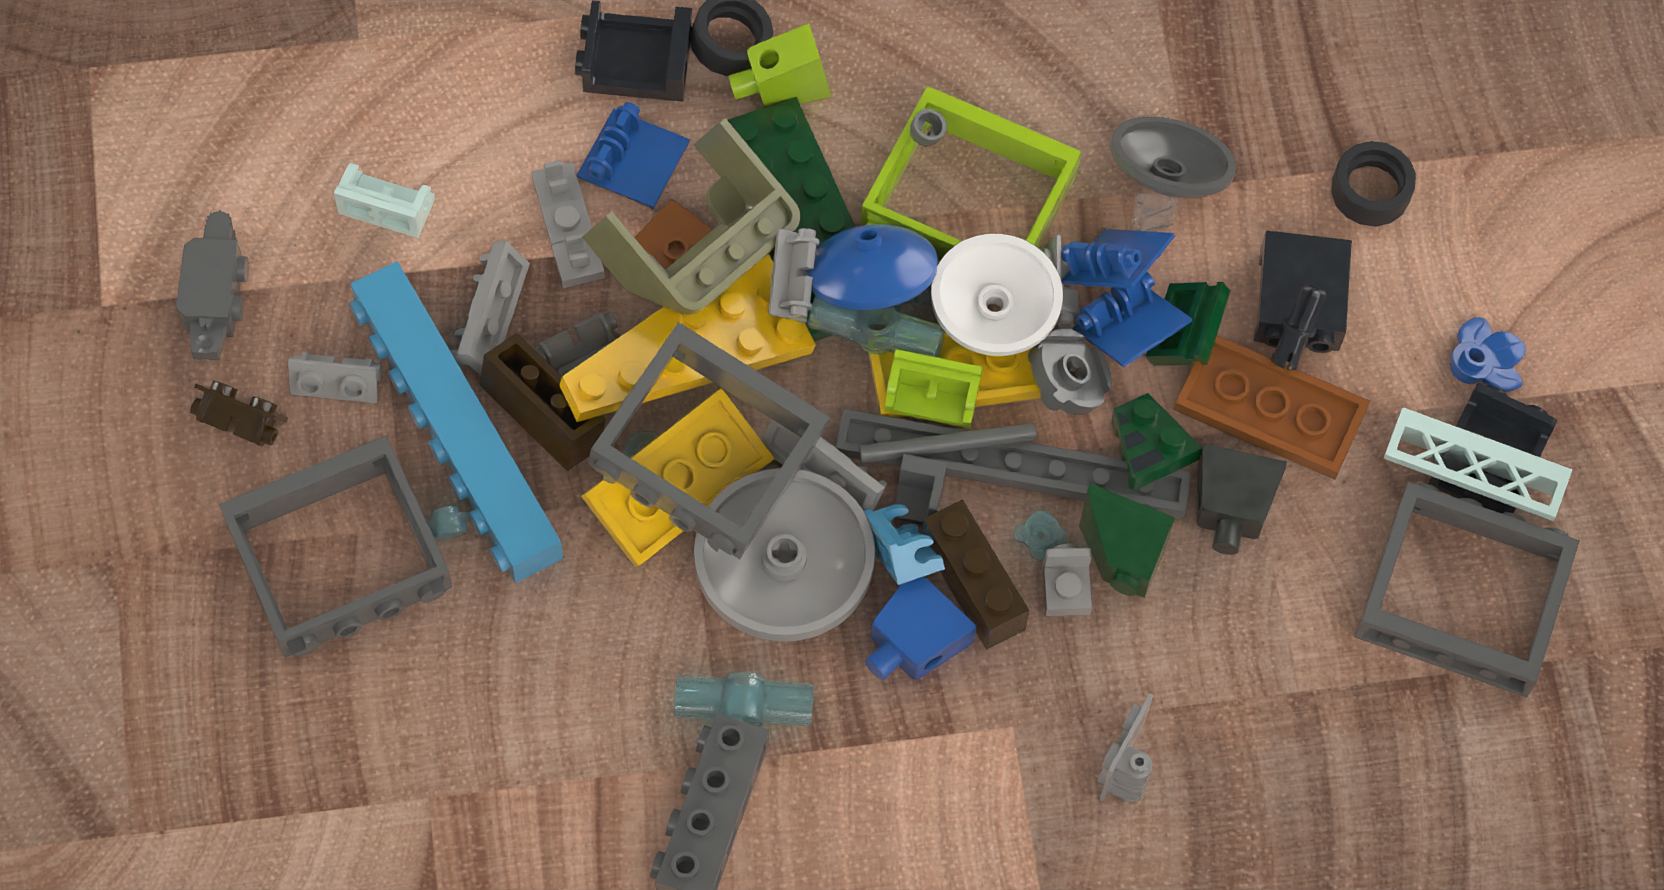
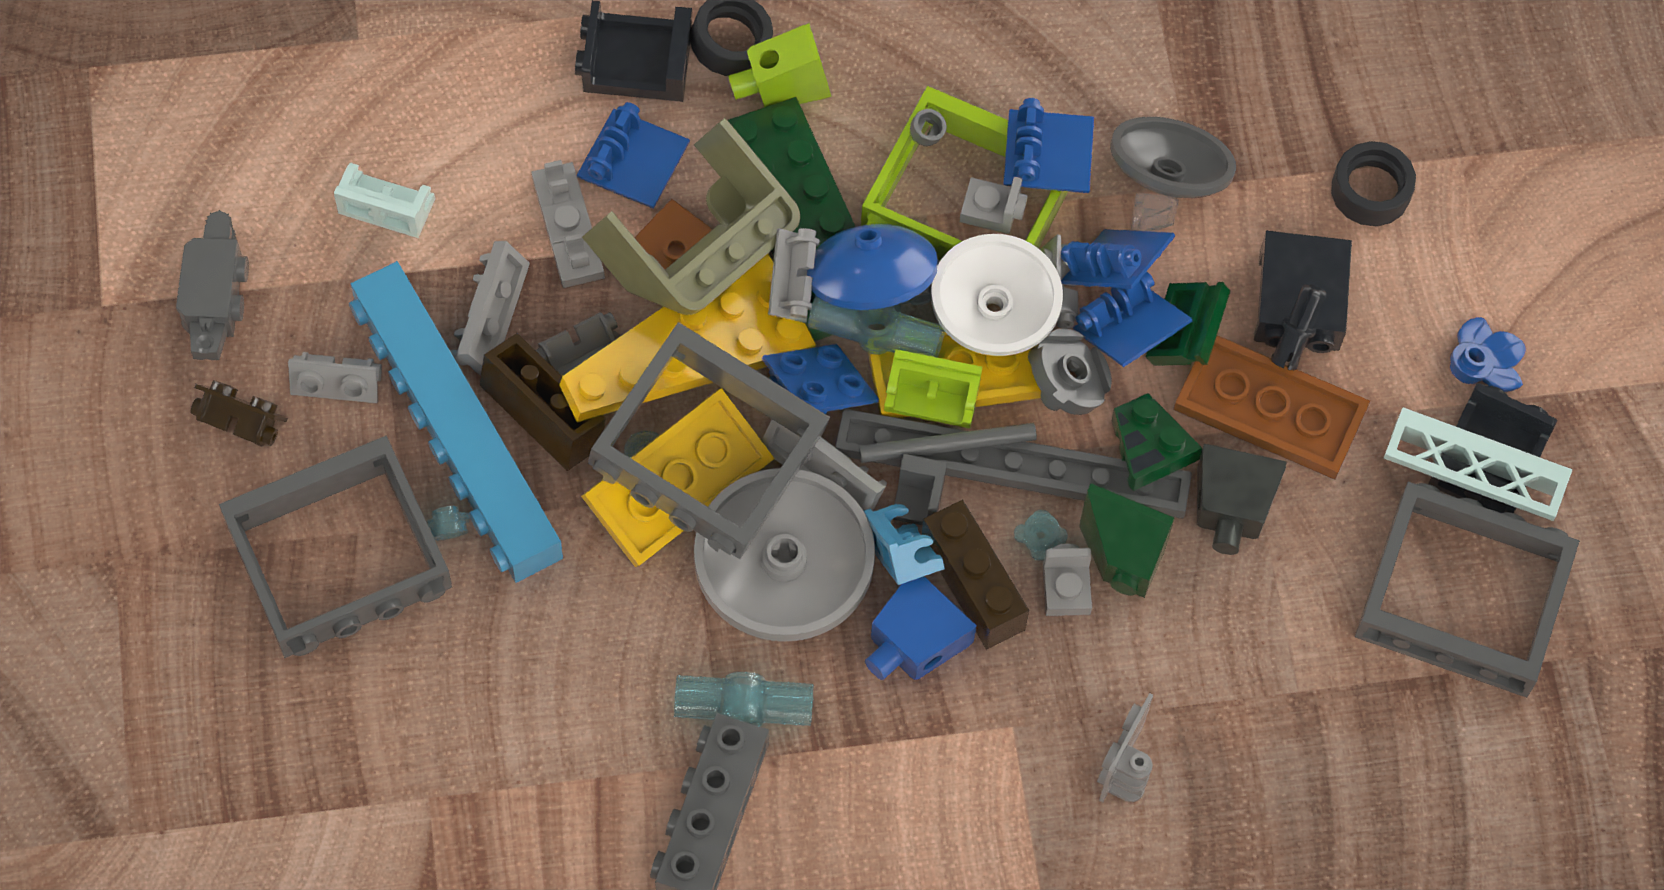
none -> blue hinge [762,344,879,414]
none -> light grey bracket [959,176,1028,234]
none -> blue hinge [1003,98,1094,193]

